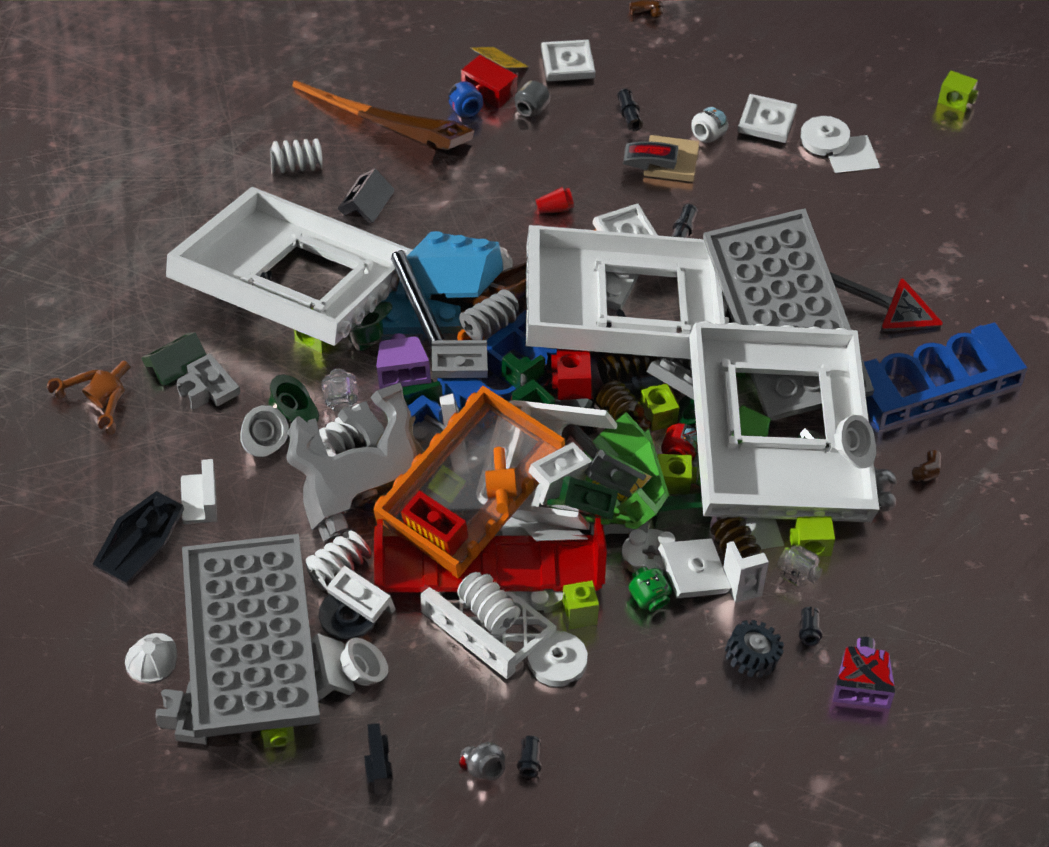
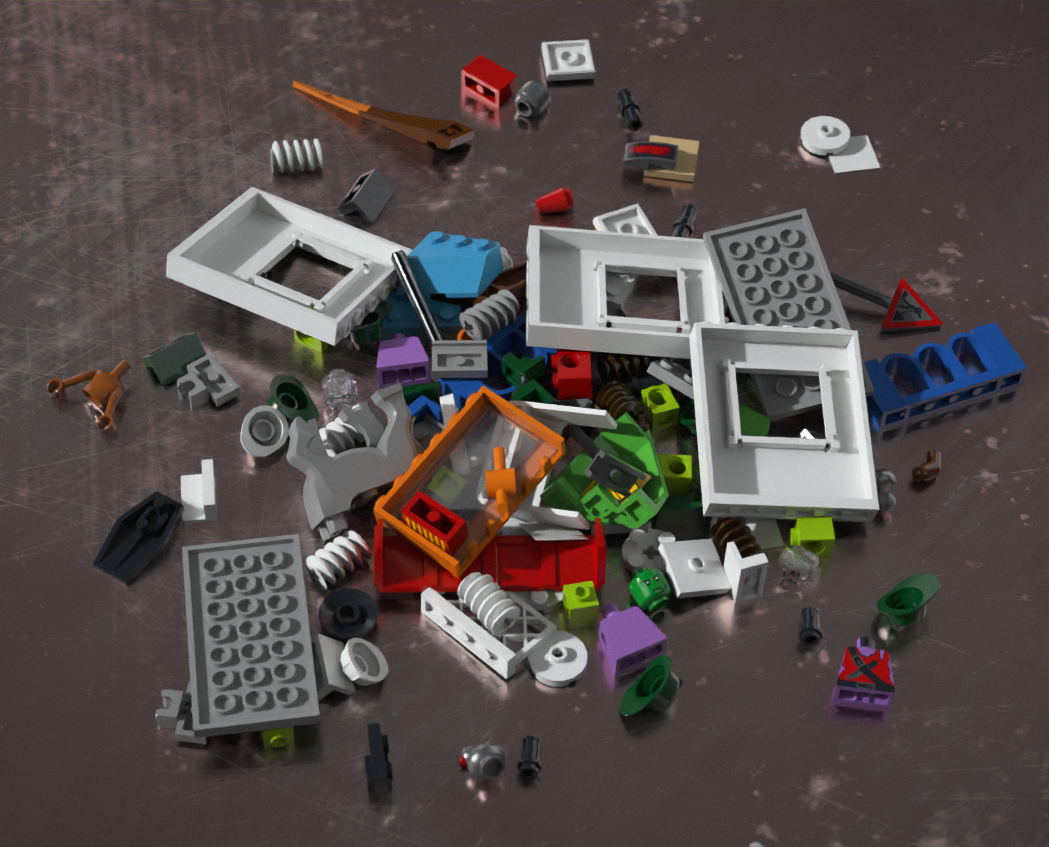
white piece [125,633,177,683] -> none
white panel [326,566,396,623] -> none
blue head [447,81,484,118] -> none
yellow sticker [471,47,528,68] -> none
white panel [528,442,592,505] -> none
dark green panel [546,476,618,519] -> none
reddish brown arm [629,0,664,17] -> none
red head [661,423,698,461] -> none
white head [692,107,728,143] -> none
black wheel [725,620,784,678] -> none
white plate [738,94,797,143] -> none
white piece [833,414,876,469] -> none
lime brick [938,70,979,112] -> none
none -> medium lavender torso [599,602,667,676]
none -> dark green piece [619,655,683,716]
none -> dark green piece [876,573,940,631]

